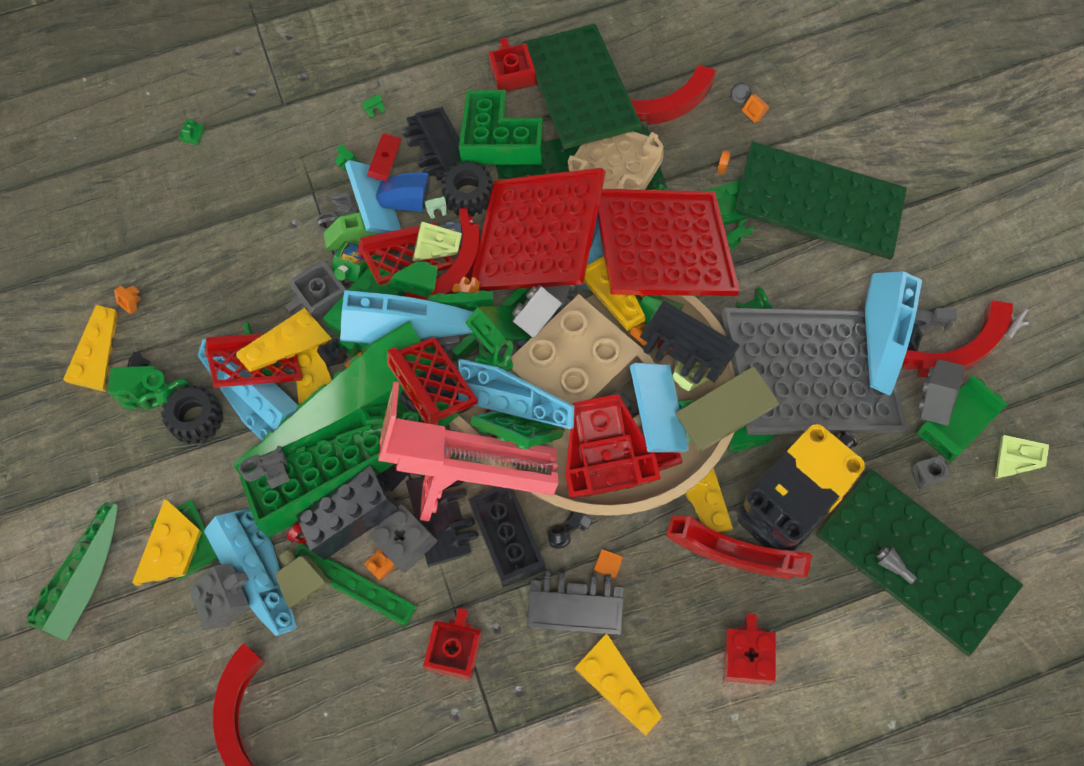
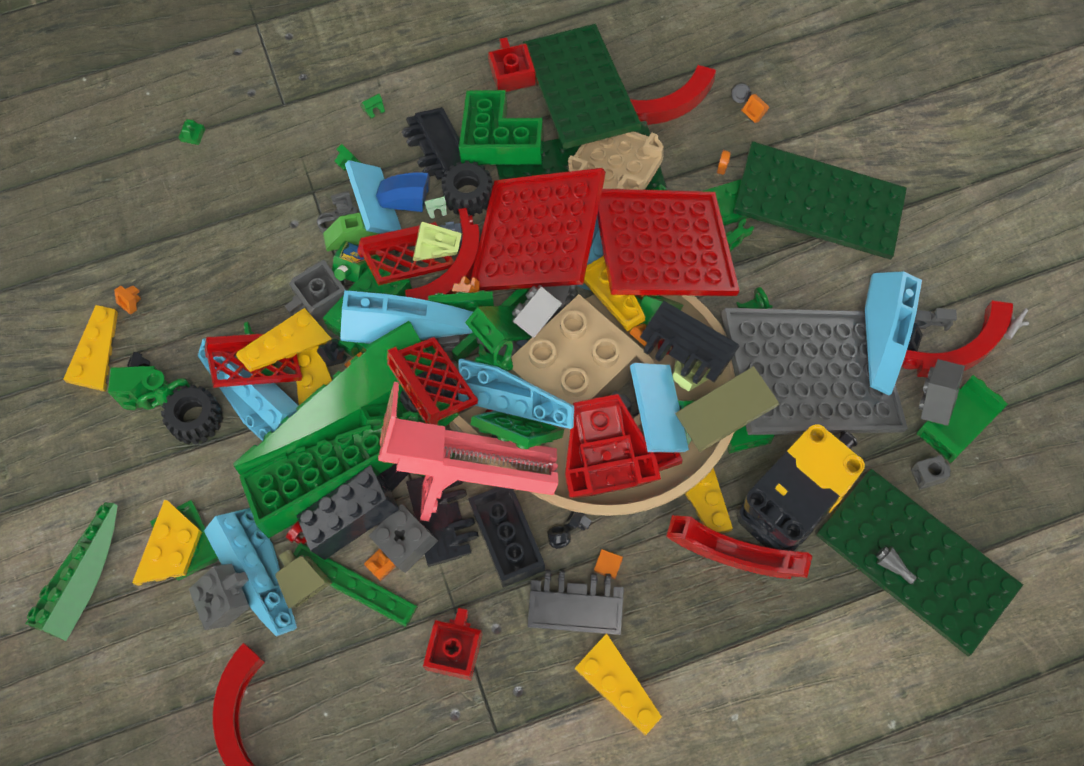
dark grey piece [239,446,290,489] -> none
red tile [367,133,402,182] -> none
green slope [388,261,438,298] -> none
red hinge [724,614,776,685] -> none
yellowish green wing [995,435,1049,478] -> none

